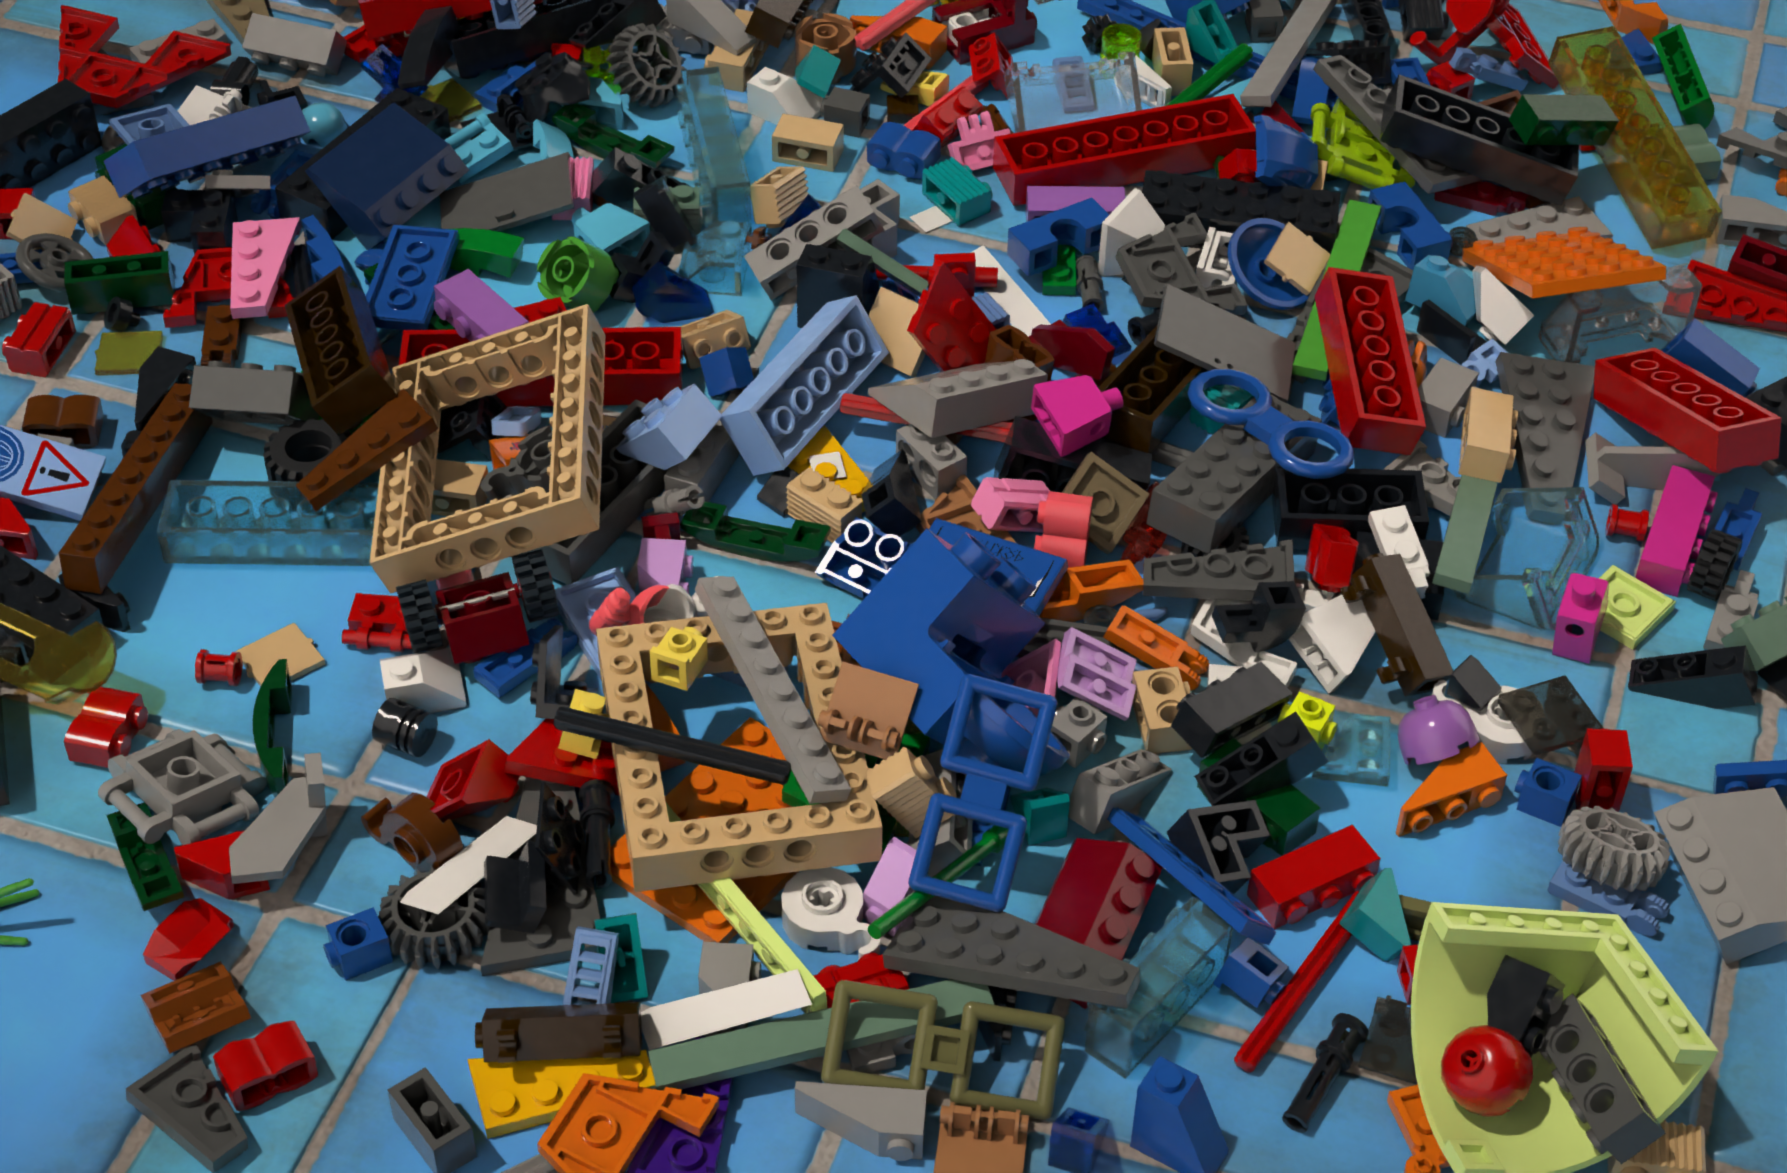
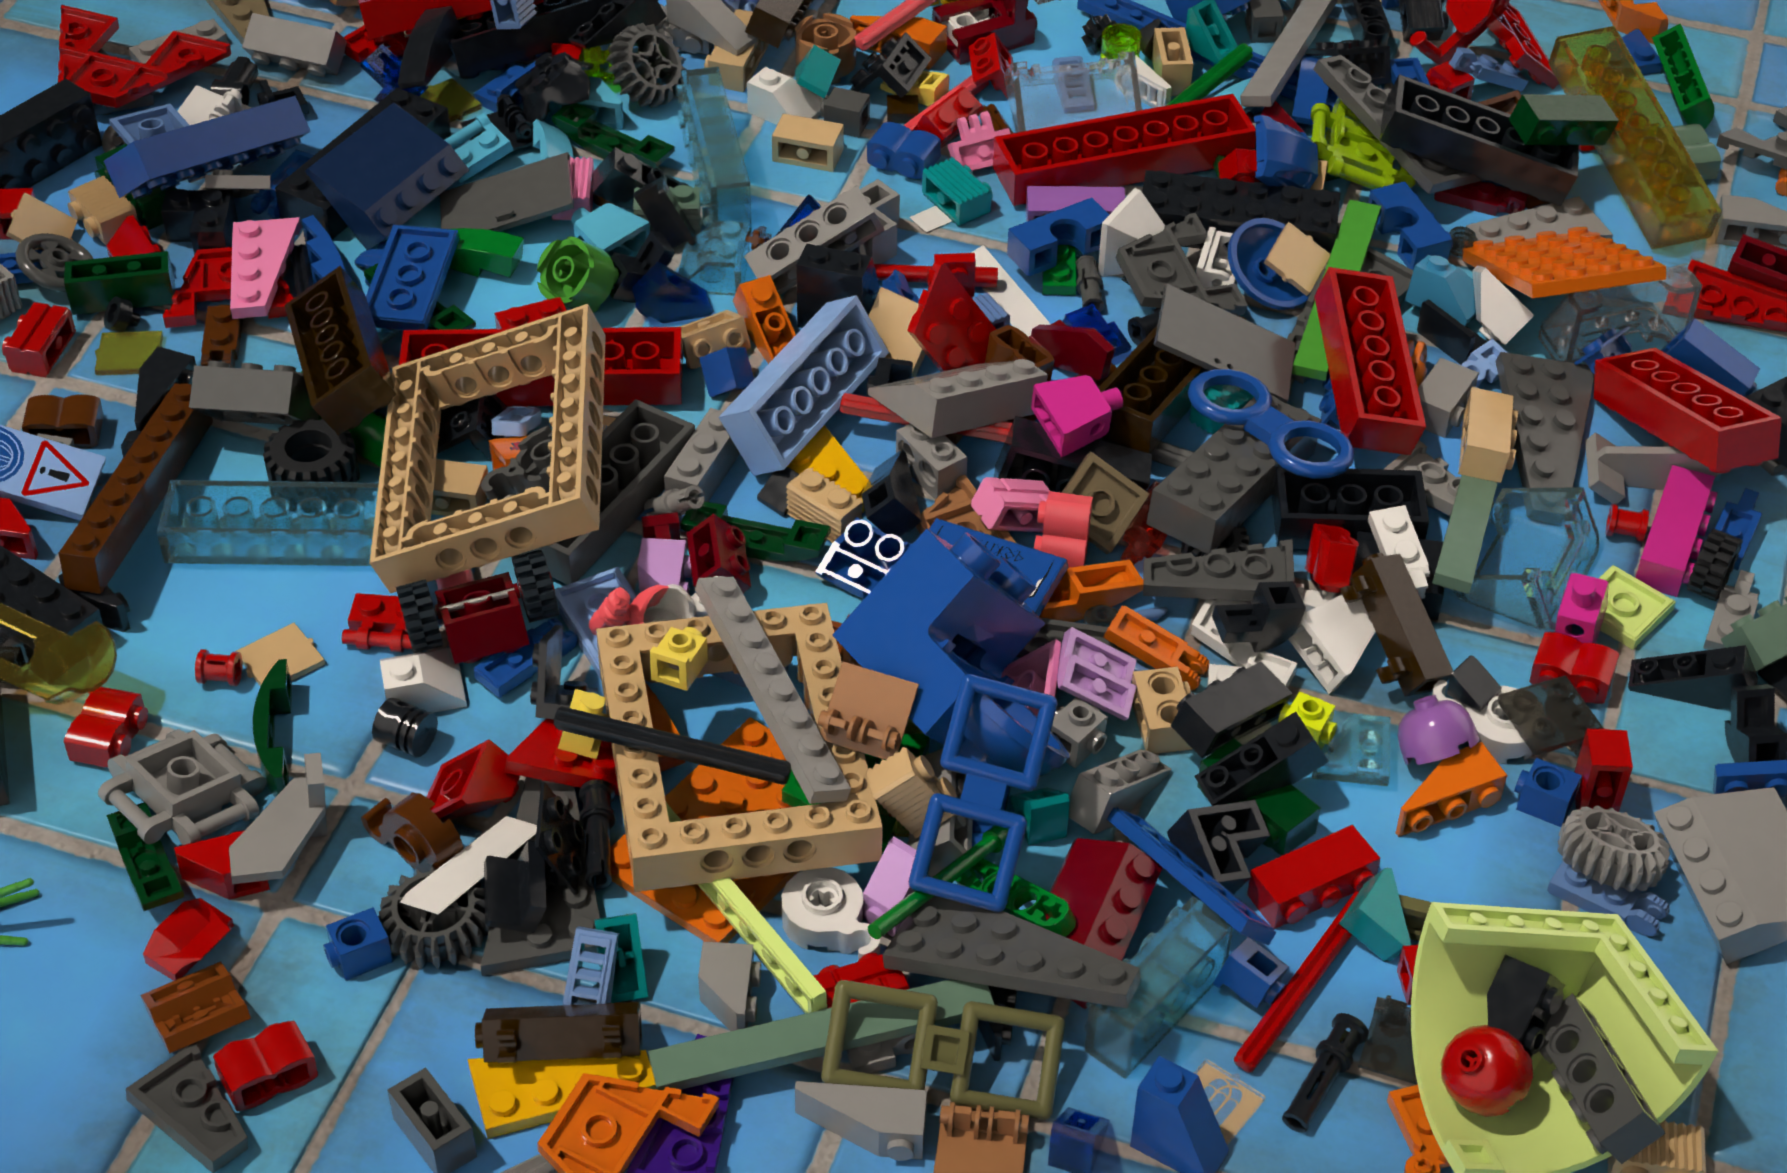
reddish brown wing [295,388,439,512] -> none
medium azure hair [301,102,348,147] -> none
medium lavender brick [434,269,529,342] -> none
light blue slope [616,383,722,470] -> none
white sticker [641,969,812,1050] -> none
tan brick [749,166,811,228] -> none
white sticker [809,451,847,479] -> none
sand green tile [836,228,929,297] -> none
none -> dark red brick [687,513,751,594]
none -> orange slope [733,275,796,364]
none -> black bracket [867,357,913,396]
none -> green beam [956,859,1076,937]
none -> clear piece [1194,1058,1266,1145]
none -> red brick [1529,632,1620,704]
none -> blue hinge [1574,325,1632,375]
none -> black brick [1725,684,1787,763]

